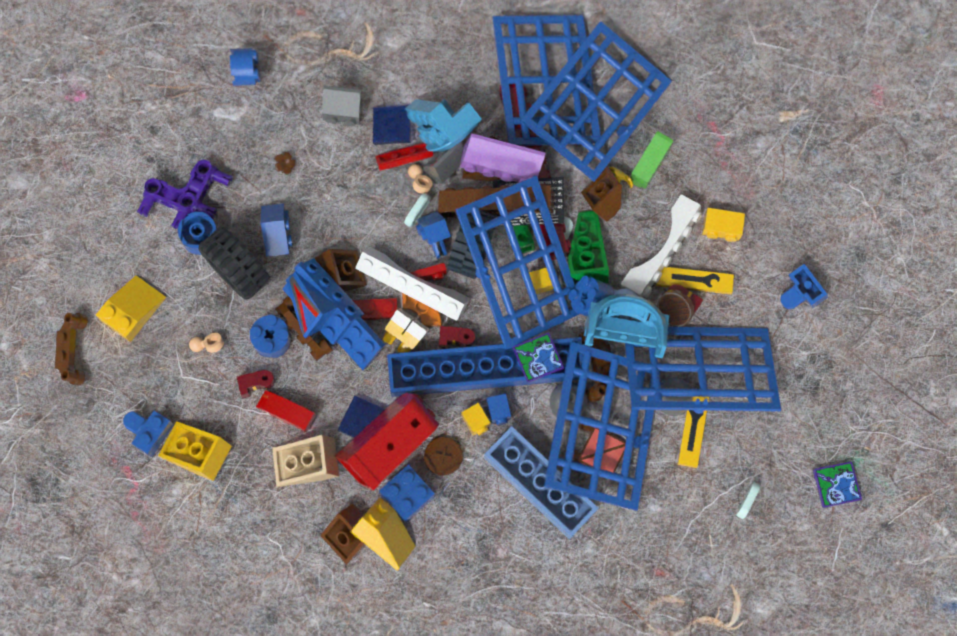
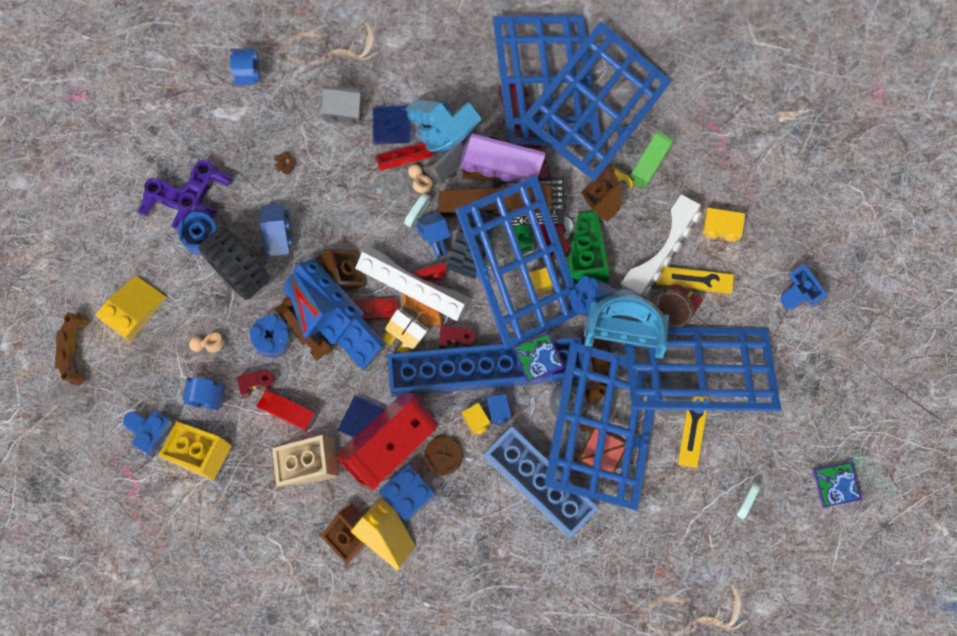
none -> blue brick [182,377,226,411]

